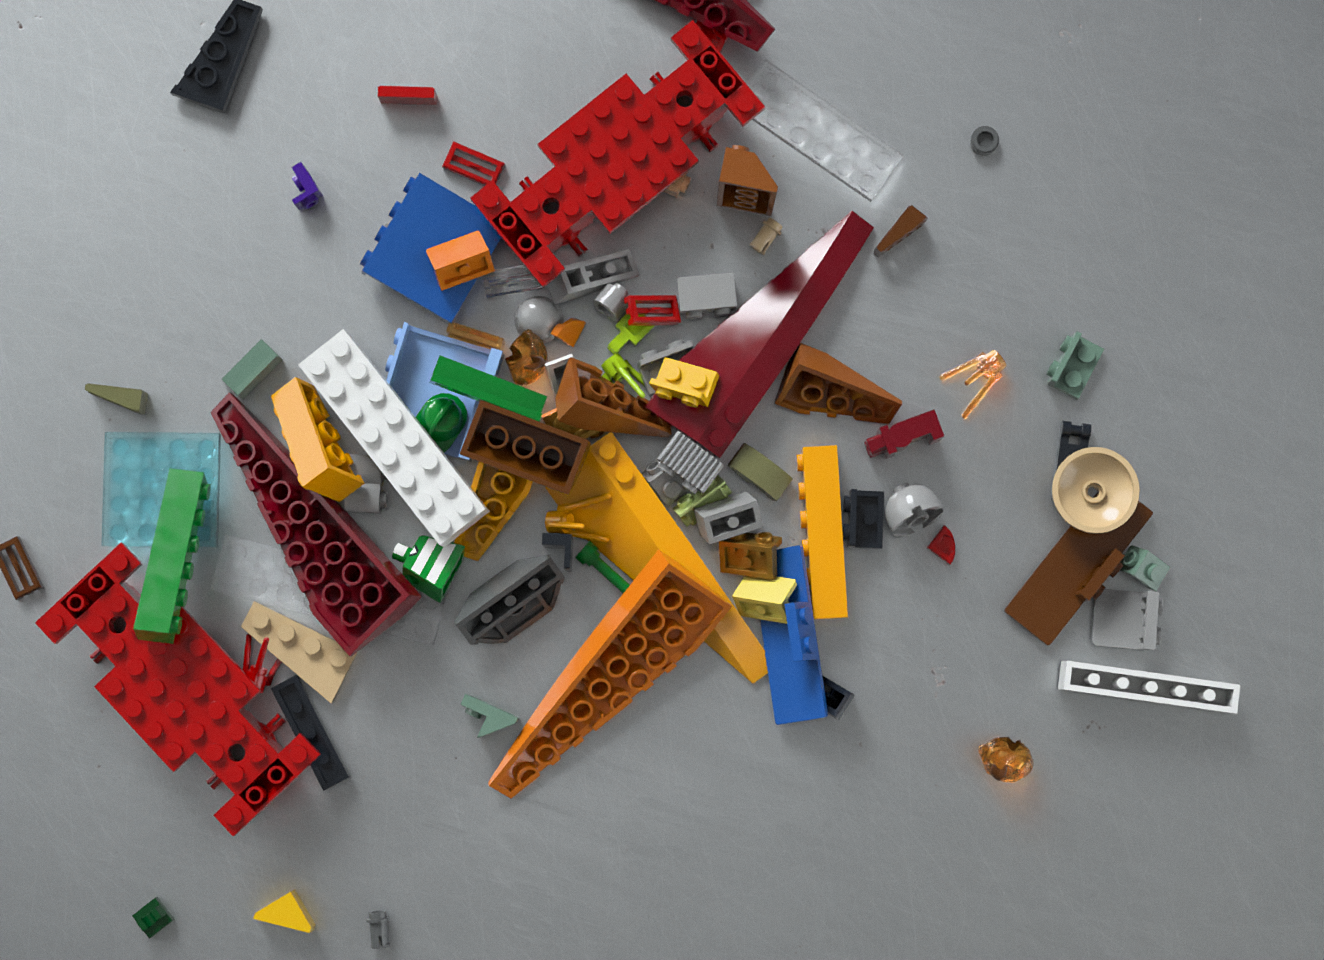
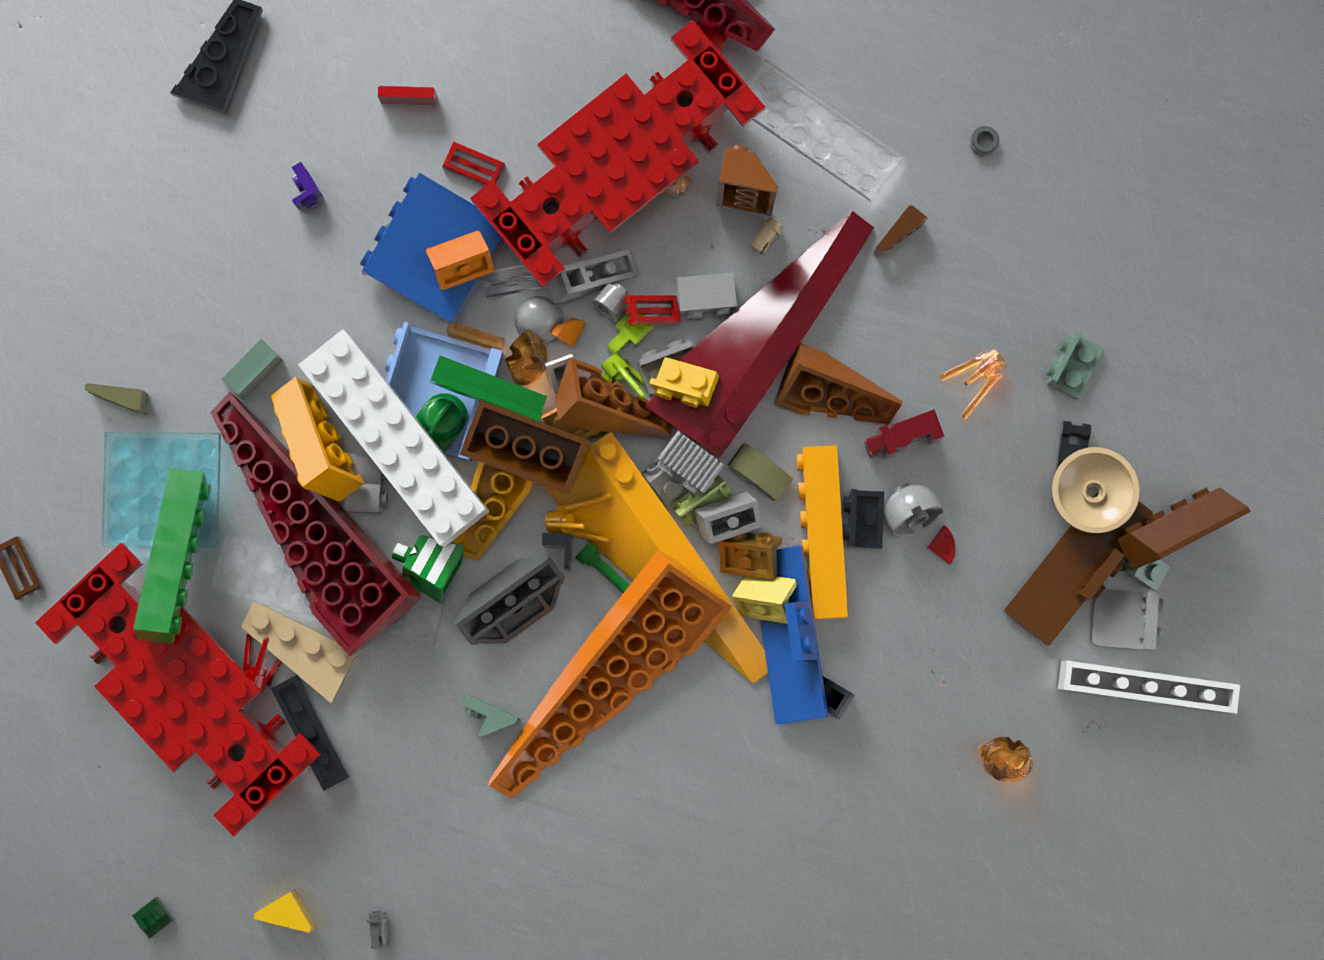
none -> reddish brown slope [1117,487,1251,570]

